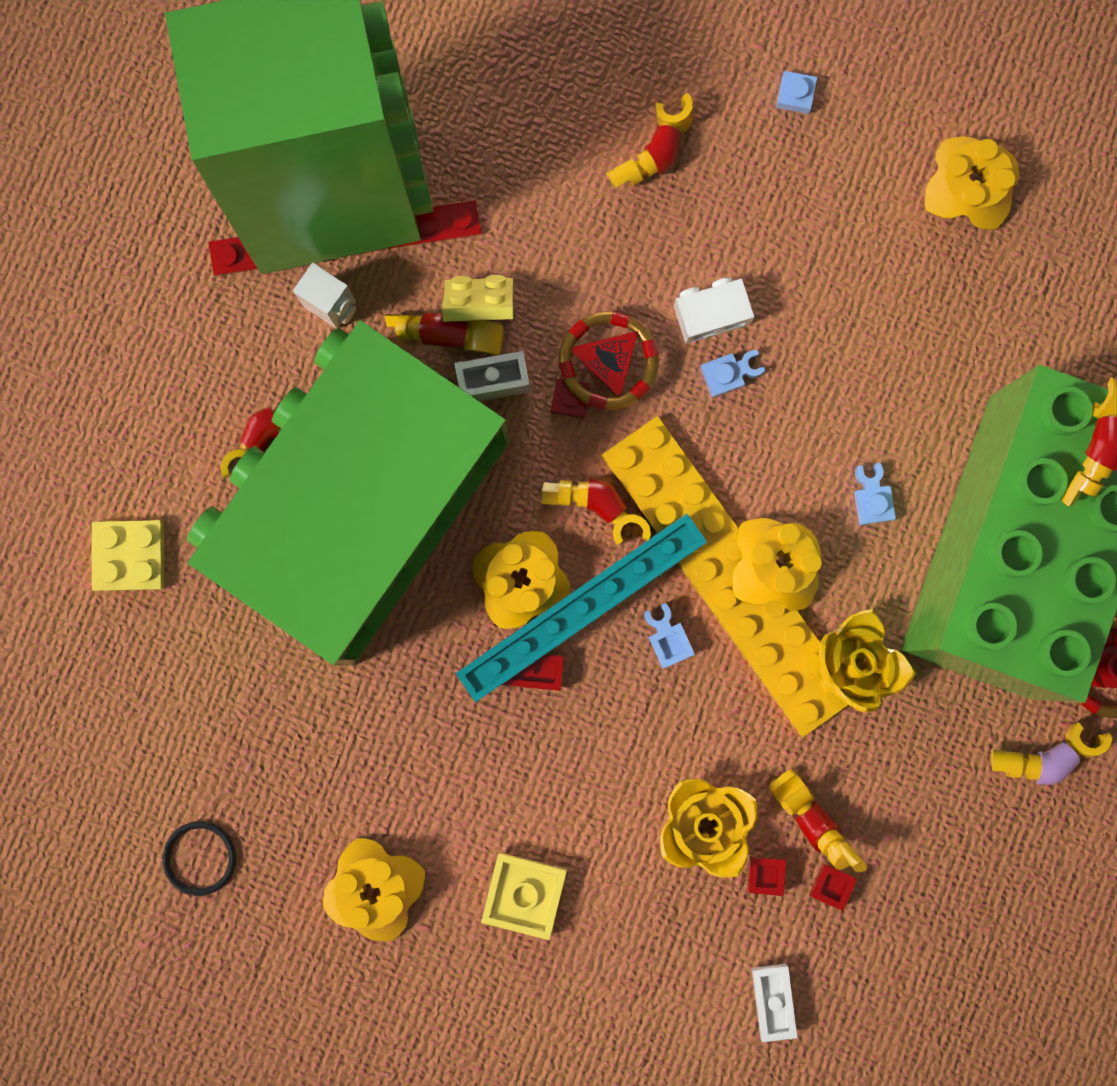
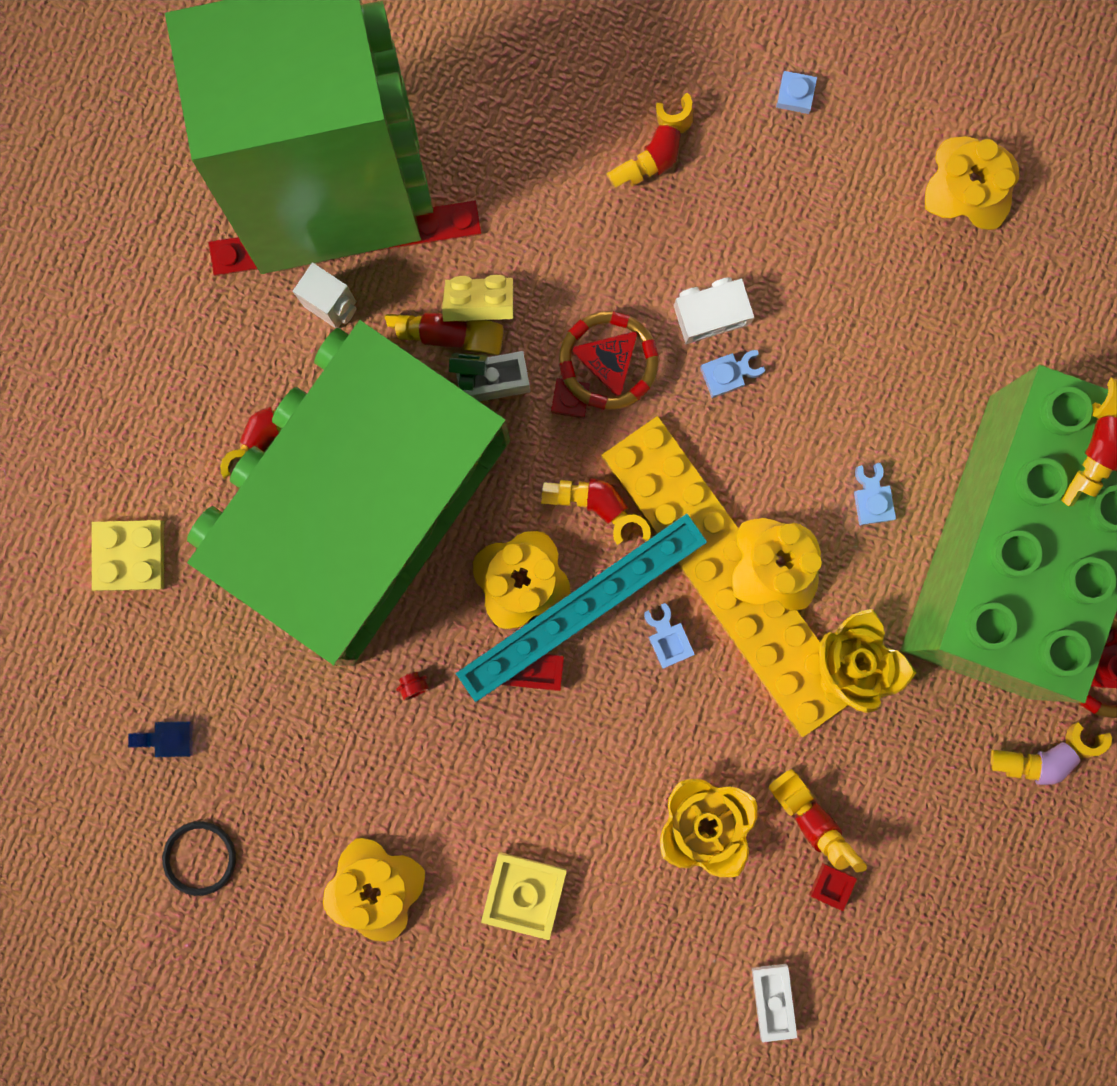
red plate [747,856,786,896] -> none
none -> clear blue plate [128,721,192,757]
none -> red plate [396,671,429,701]
none -> dark green tile [449,353,488,391]

